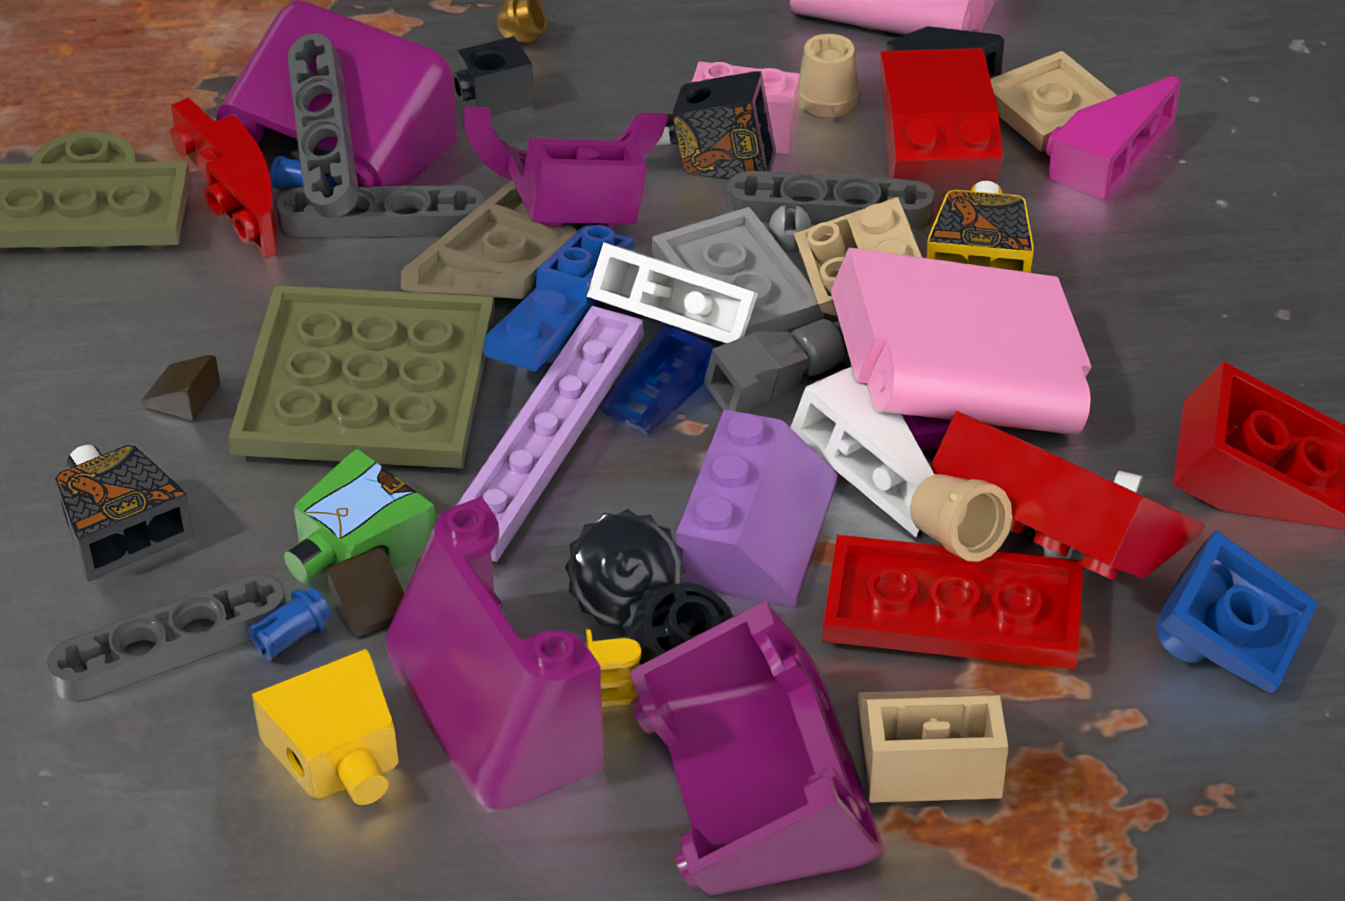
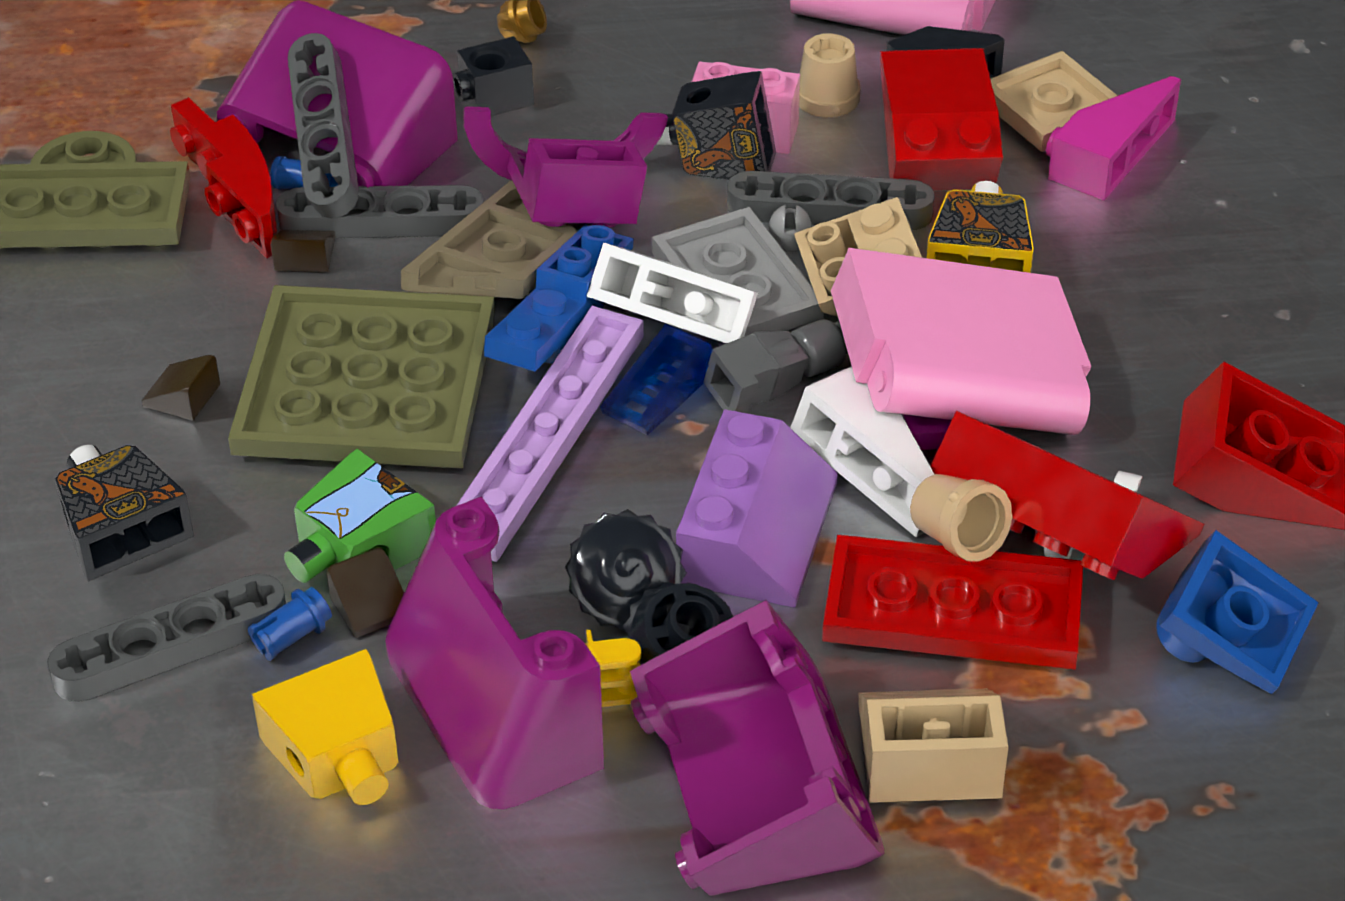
none -> dark brown slope [271,230,335,272]

